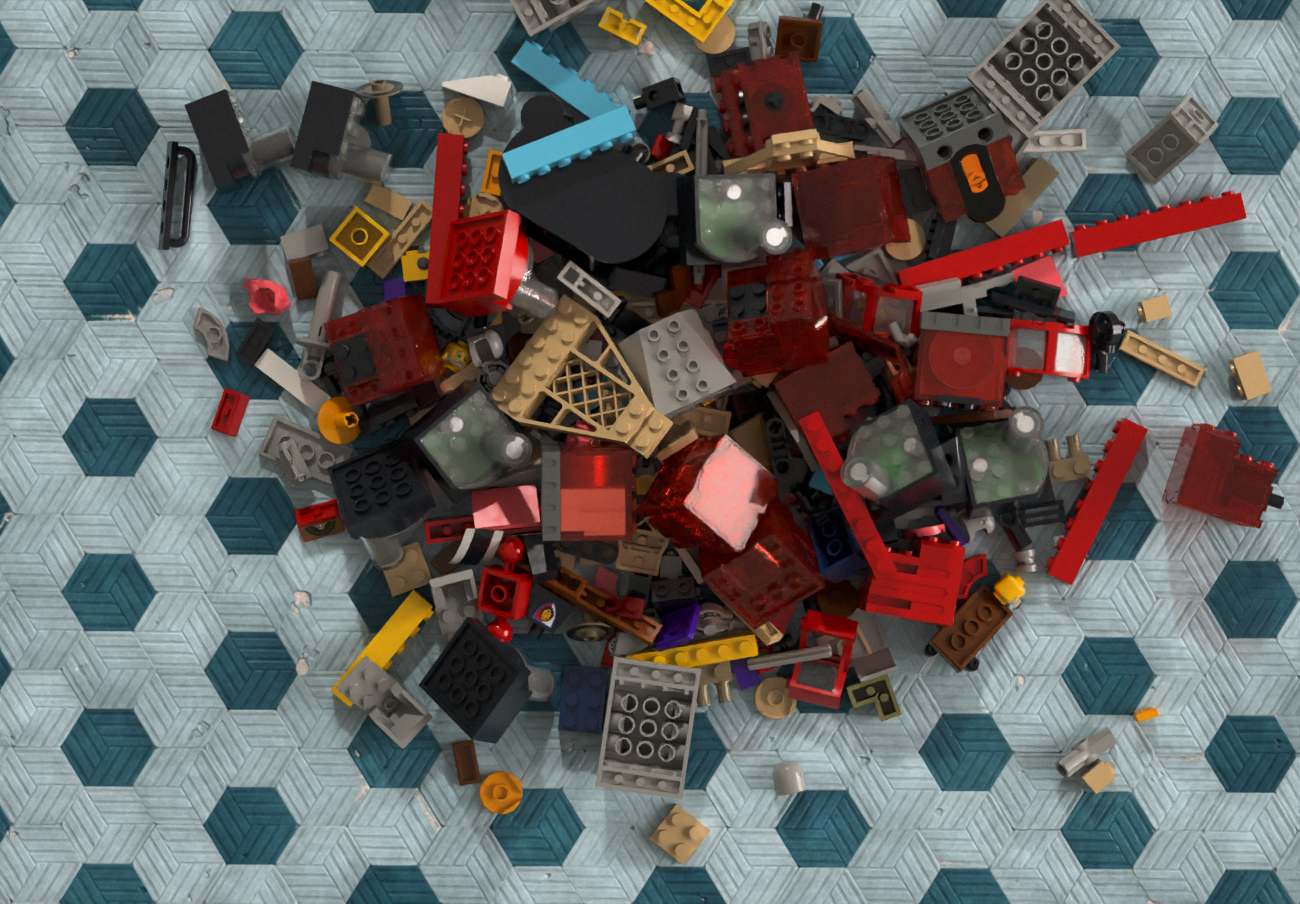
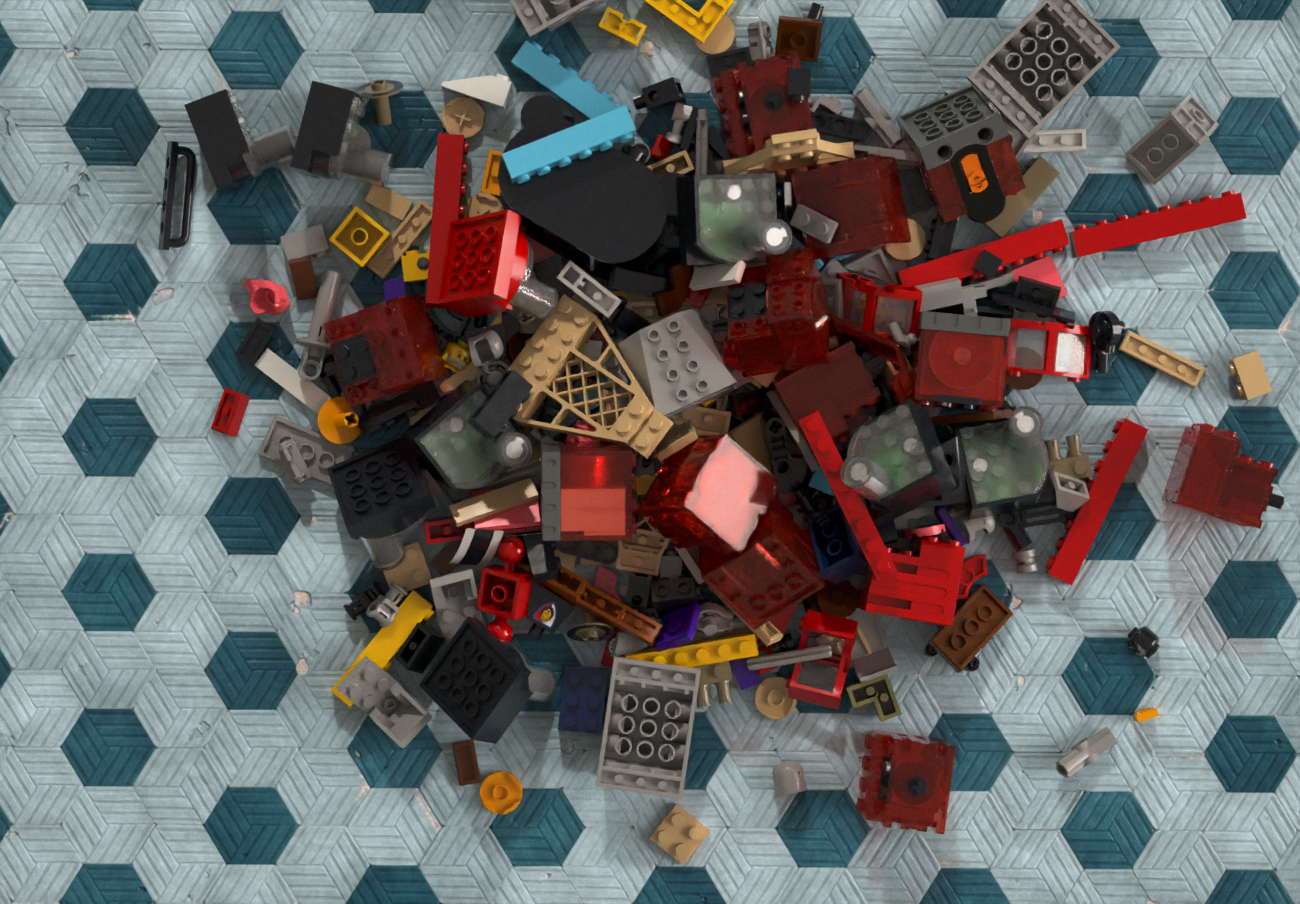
light grey tile [193,307,230,362] -> none
red panel [295,499,345,542] -> none
dark red plate [605,596,645,622] -> none
yellow head [993,573,1025,605] -> none
tan brick [1079,759,1116,794] -> none
tan brick [1136,295,1172,323] -> none
none -> black connector [343,580,386,621]
none -> light grey connector [366,582,408,628]
none -> black brick [394,622,446,674]
none -> tan tile [449,477,539,527]
none -> black brick [468,369,533,439]
none -> white tile [689,260,746,291]
none -> black brick [785,68,811,104]
none -> light grey plate [790,204,839,243]
none -> clear red piece [856,730,956,834]
none -> black tile [972,249,1003,279]
none -> light grey slope [1051,471,1090,512]
none -> black head [1127,626,1160,658]

